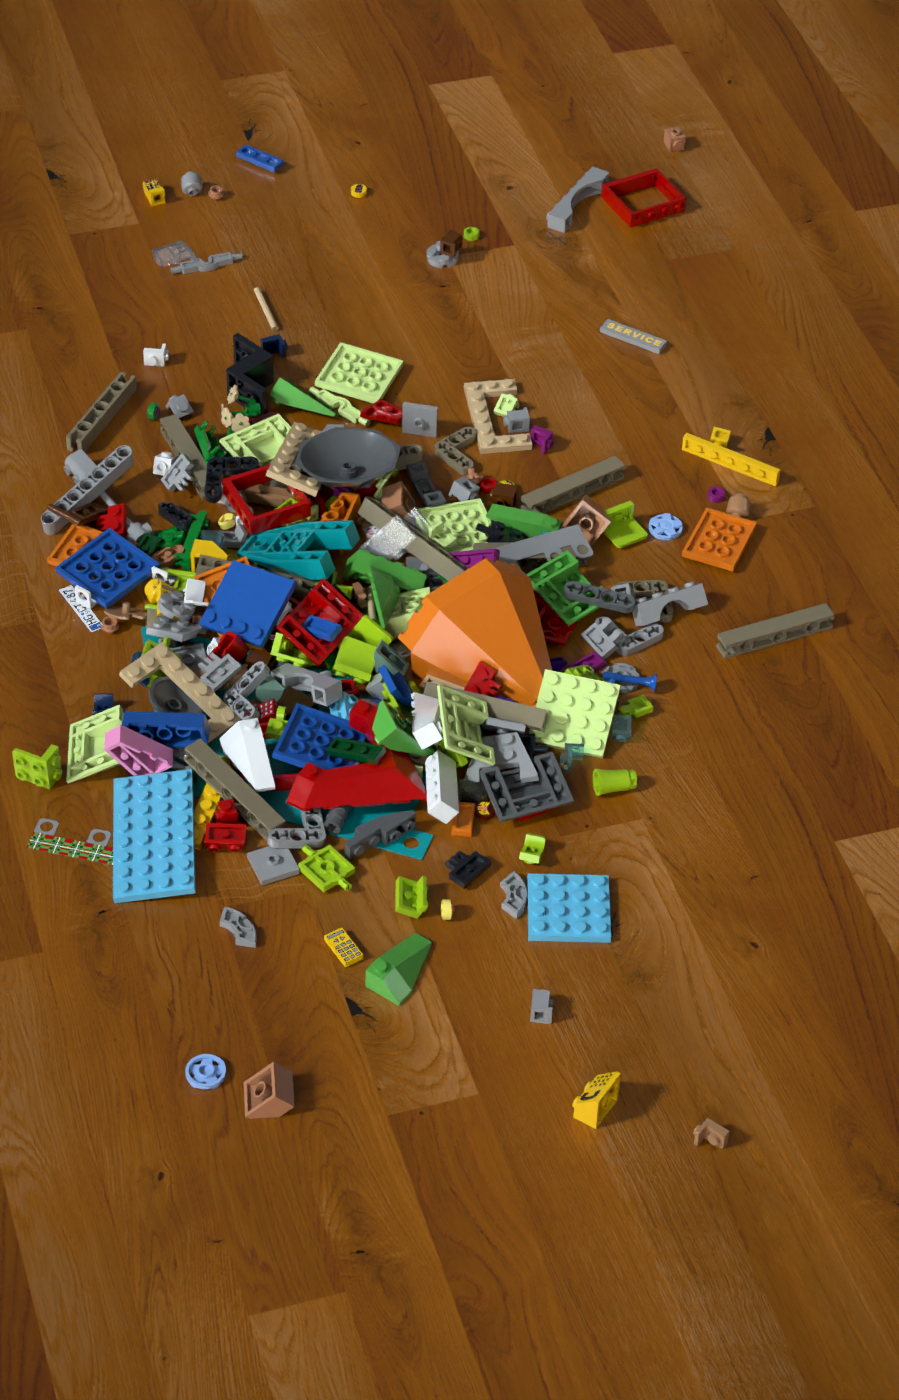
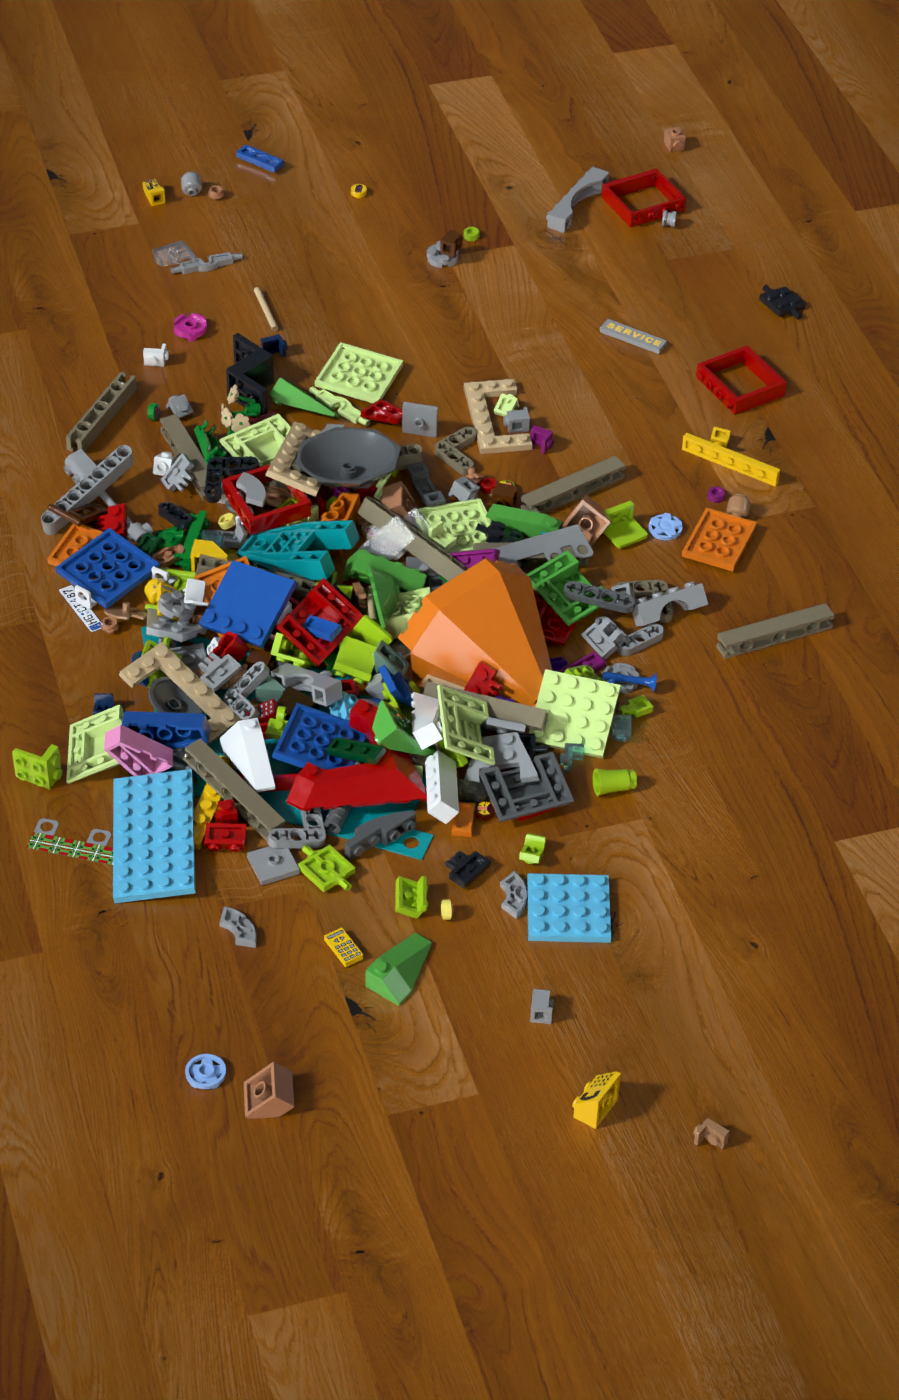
none -> dark pink plate [174,313,207,342]
none -> light grey tile [236,472,266,507]
none -> light grey wheel [662,210,677,227]
none -> red window [696,345,787,415]
none -> black plate [759,285,806,320]

